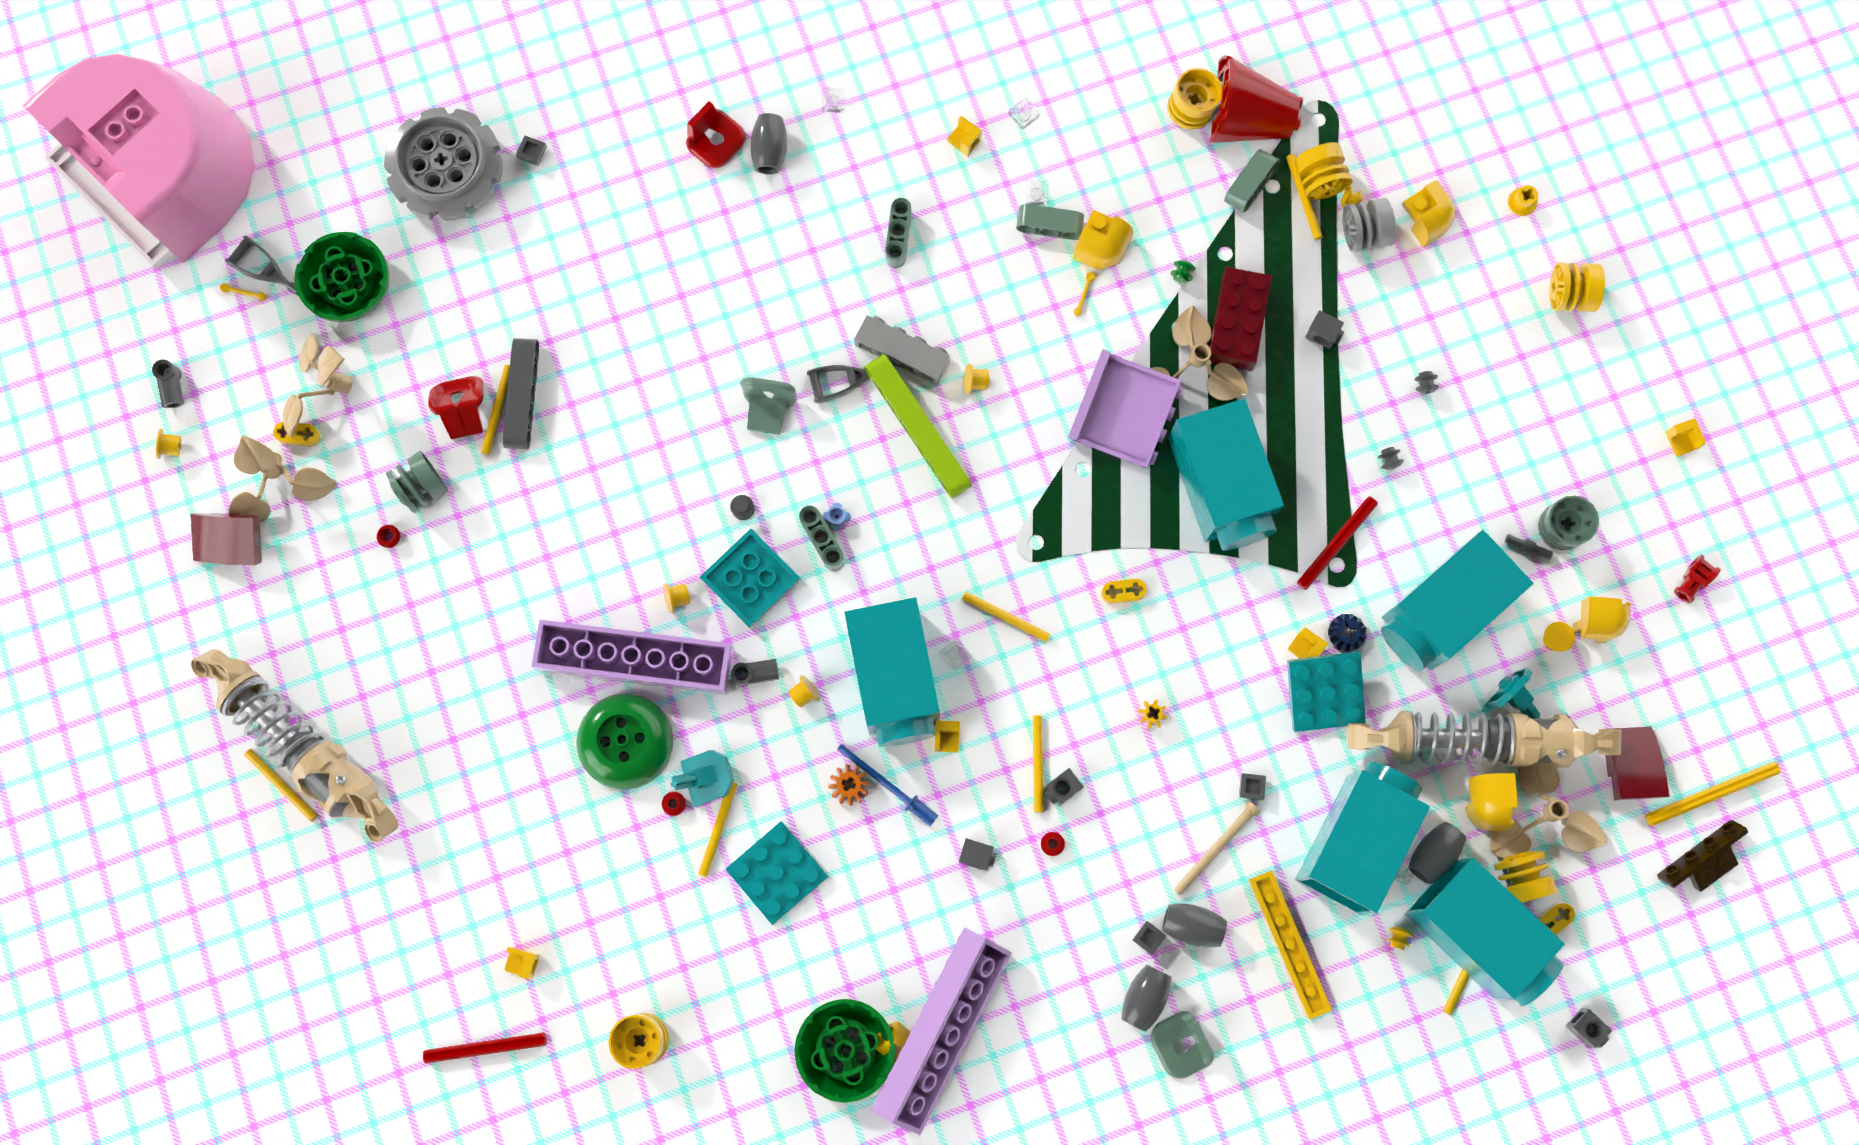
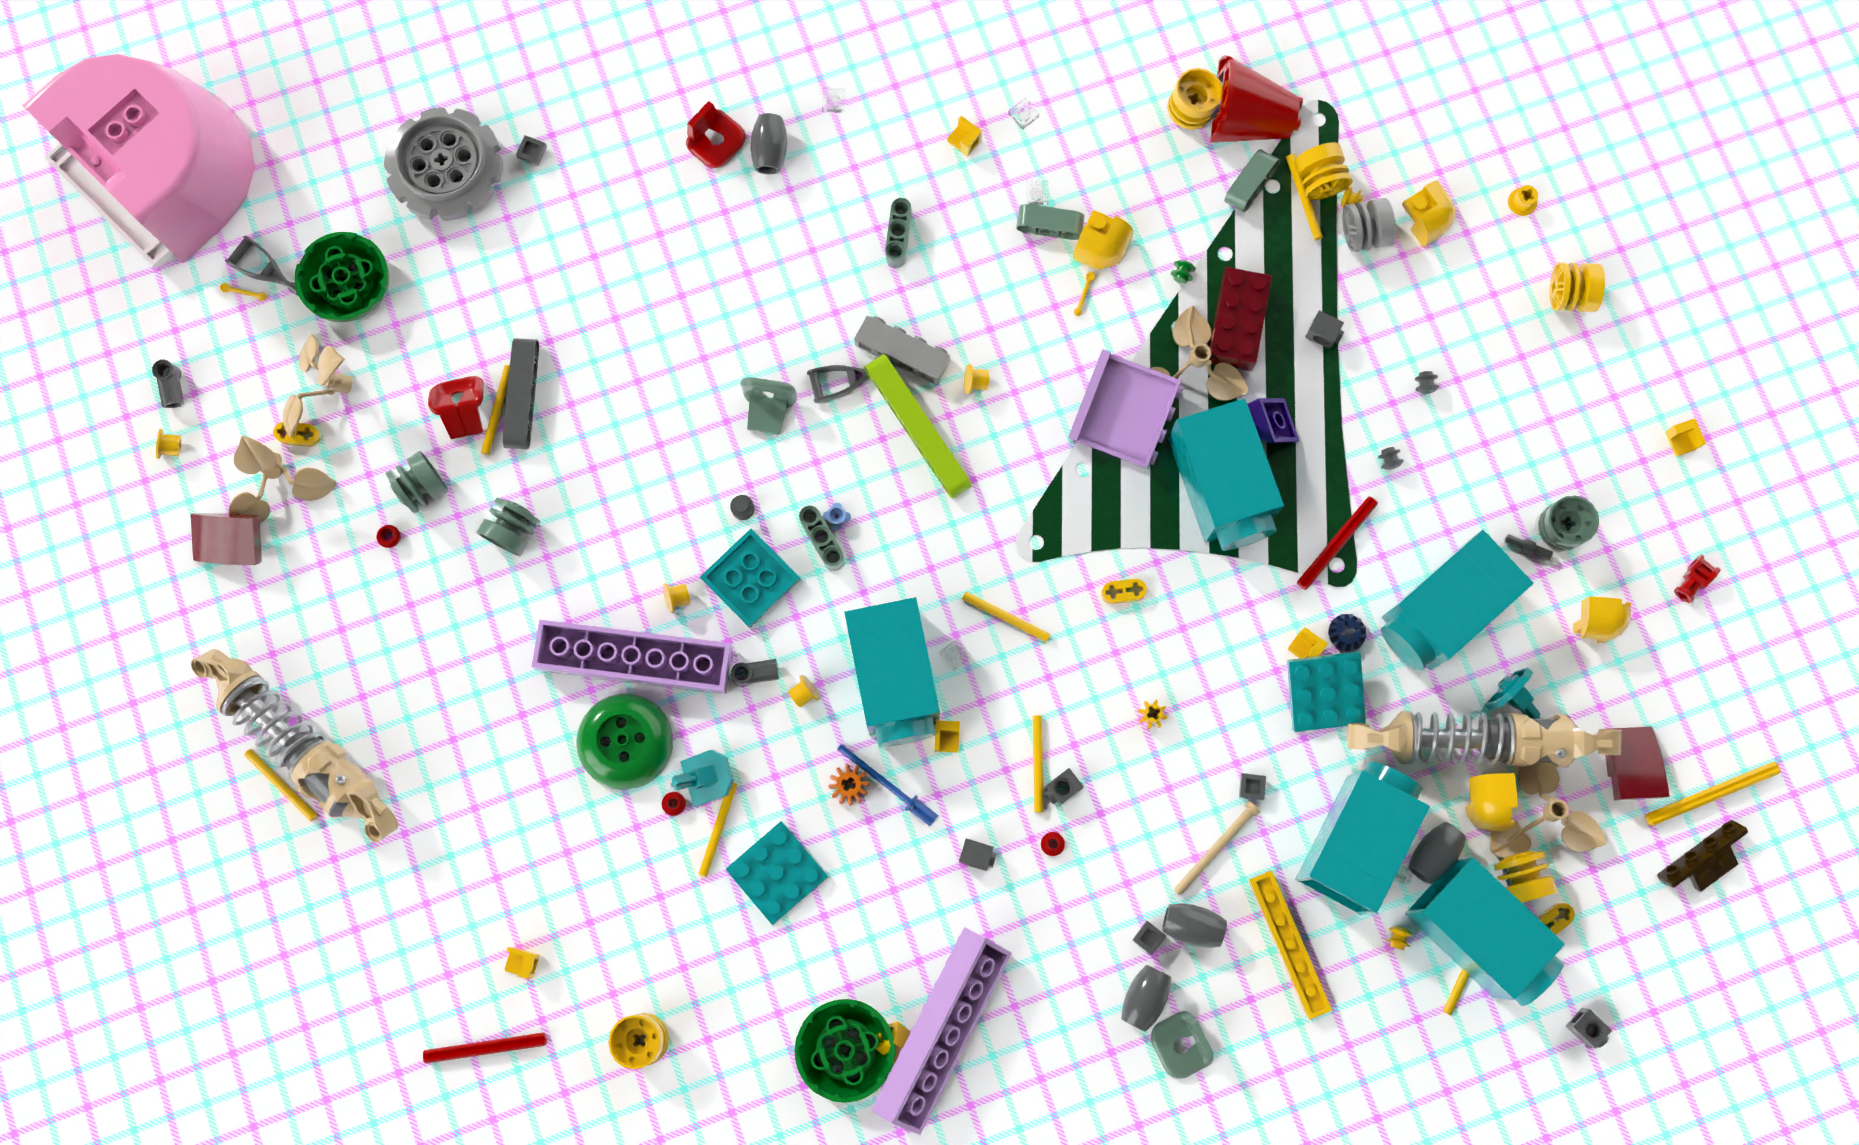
yellow piece [1542,621,1575,652] -> none
none -> sand green wheel [476,497,541,557]
none -> dark purple slope [1247,398,1299,444]

